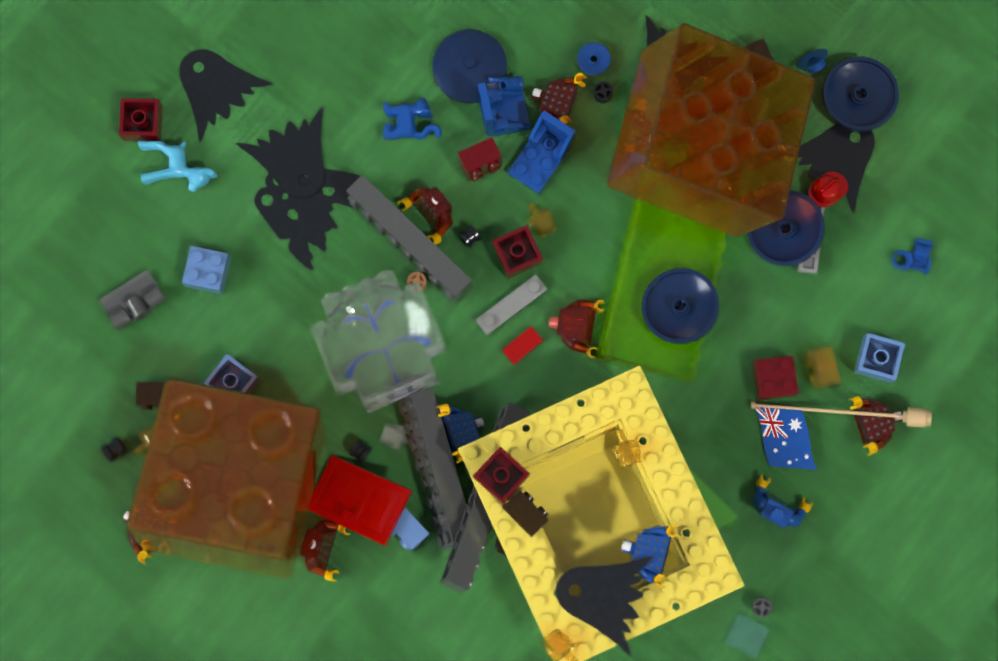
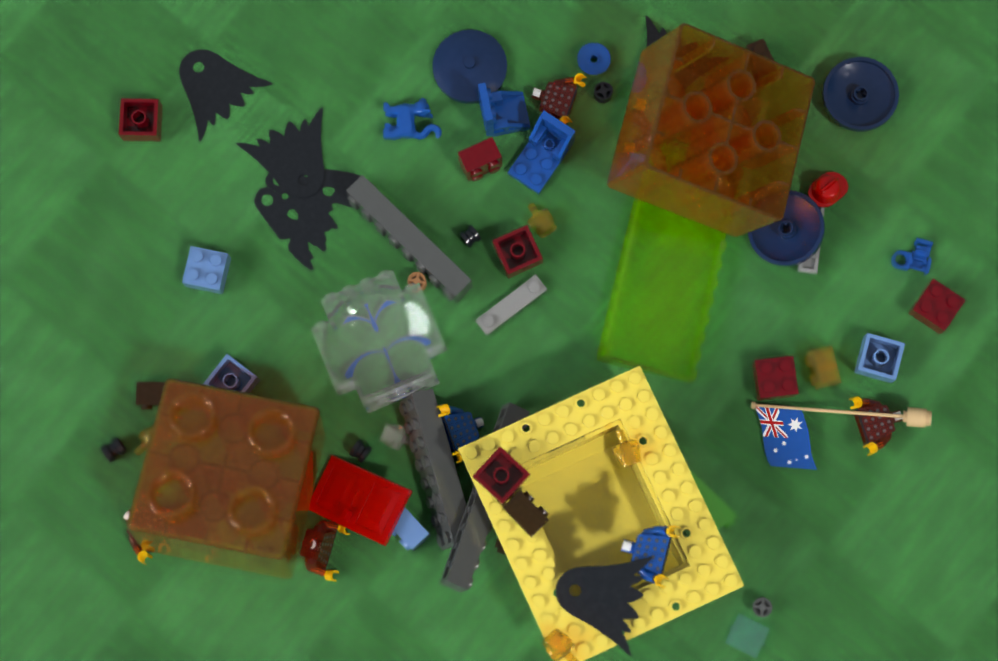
dark grey panel [99,270,167,331] -> none
medium azure animal [138,140,218,192] -> none
clear red torso [397,186,453,245] -> none
blue hinge [488,76,523,93] -> none
red tile [502,326,543,366] -> none
clear red torso [549,299,605,359] -> none
dark blue dish [642,268,720,344] -> none
blue torso [752,474,813,529] -> none
black piece [779,124,875,214] -> none
blue piece [797,49,828,73] -> none
none -> dark red brick [908,278,966,335]

